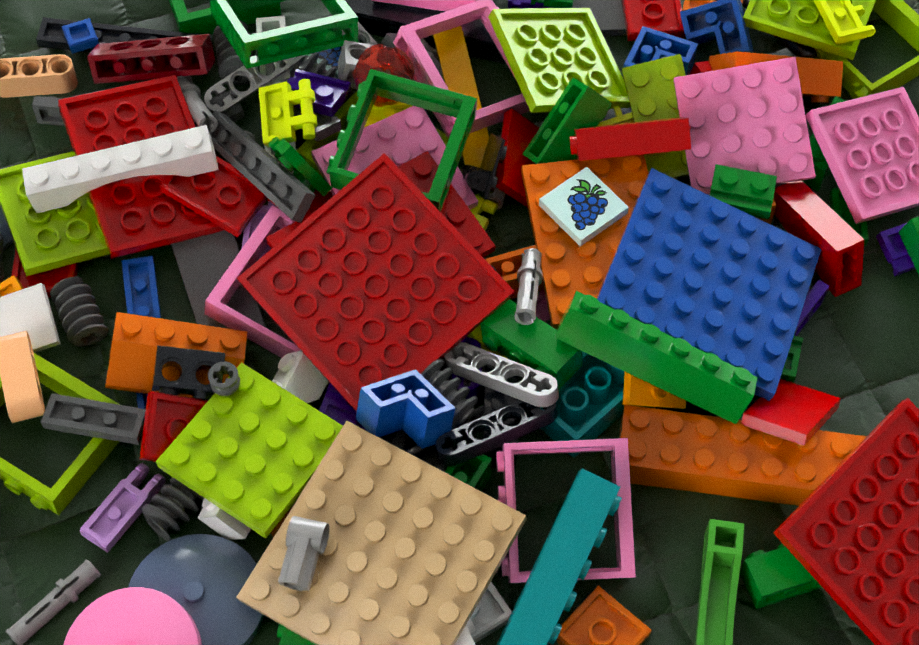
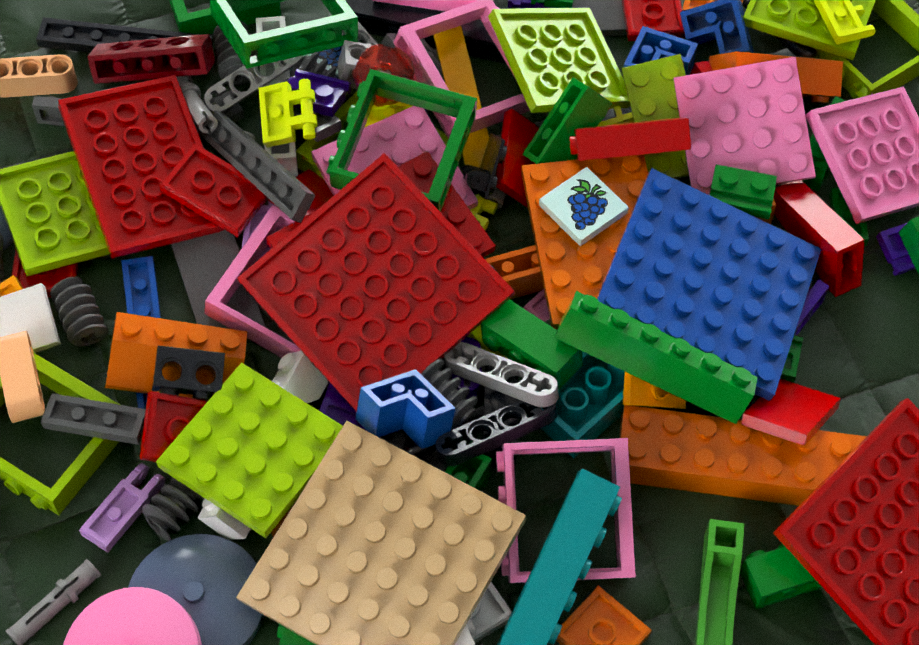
white arch [22,125,219,213] -> none
blue tile [62,18,99,54] -> none
dark grey bush [208,361,240,396] -> none
green plate [269,137,332,196] -> none
light grey piece [278,516,330,591] -> none
light grey pin [514,248,543,325] -> none

